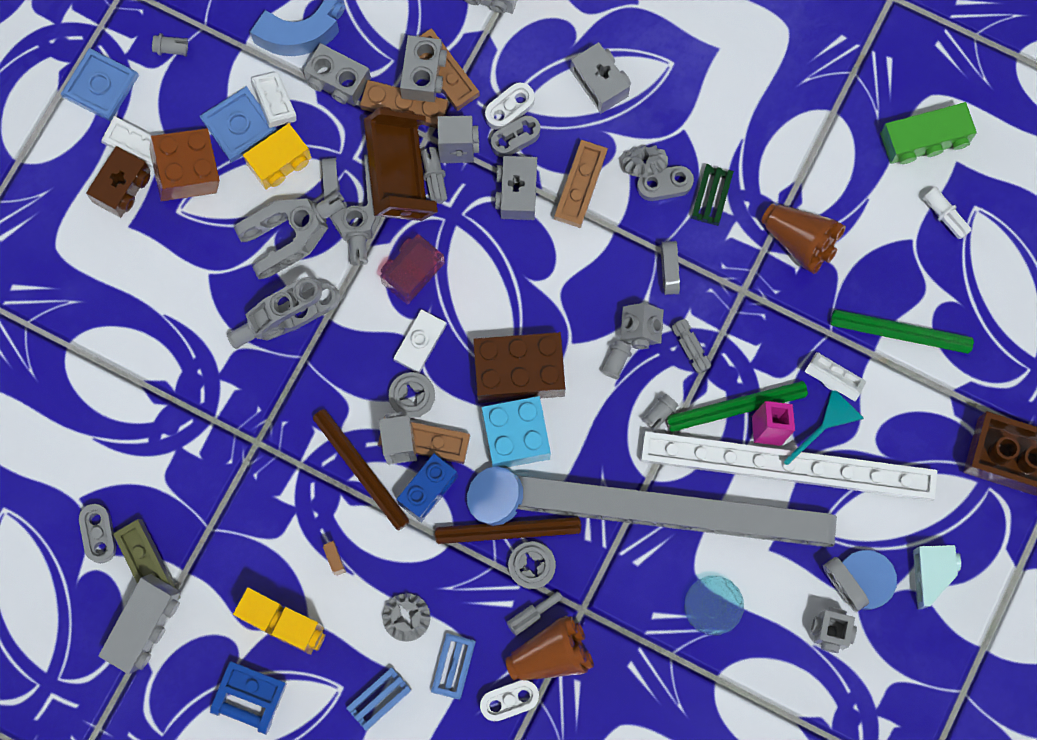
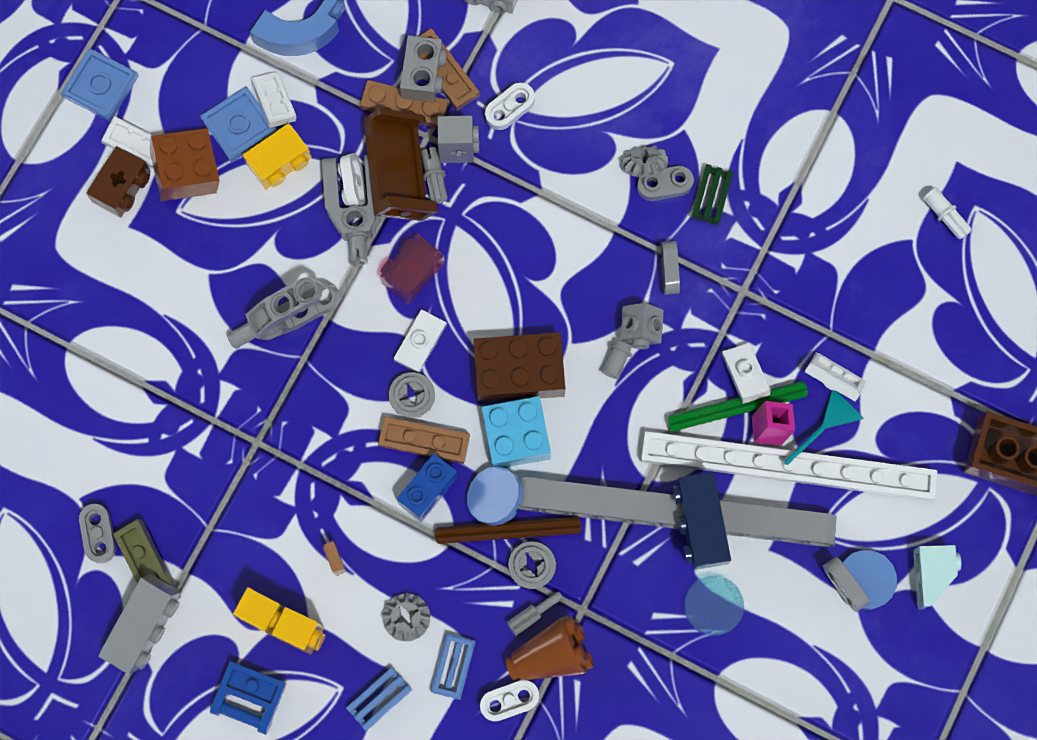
light grey pin [152,33,188,56] -> none
light grey piece [234,191,347,279] -> none
light grey brick [303,43,371,106] -> none
reddish brown axle [313,409,409,530] -> none
light grey brick [379,412,417,465] -> none
light grey beam [491,116,540,157] -> none
light grey brick [495,156,537,220] -> none
medium nougat plate [554,140,608,228] -> none
light grey brick [570,42,631,114] -> none
light grey pin [642,394,678,432] -> none
light grey axle [672,319,711,374] -> none
dark orange cone [761,203,846,274] -> none
light grey brick [811,607,857,653] -> none
green axle [831,310,974,354] -> none
bright green brick [880,102,977,164] -> none
none -> white plate [338,153,367,207]
none -> dark blue brick [672,472,731,570]
none -> white plate [722,343,771,404]

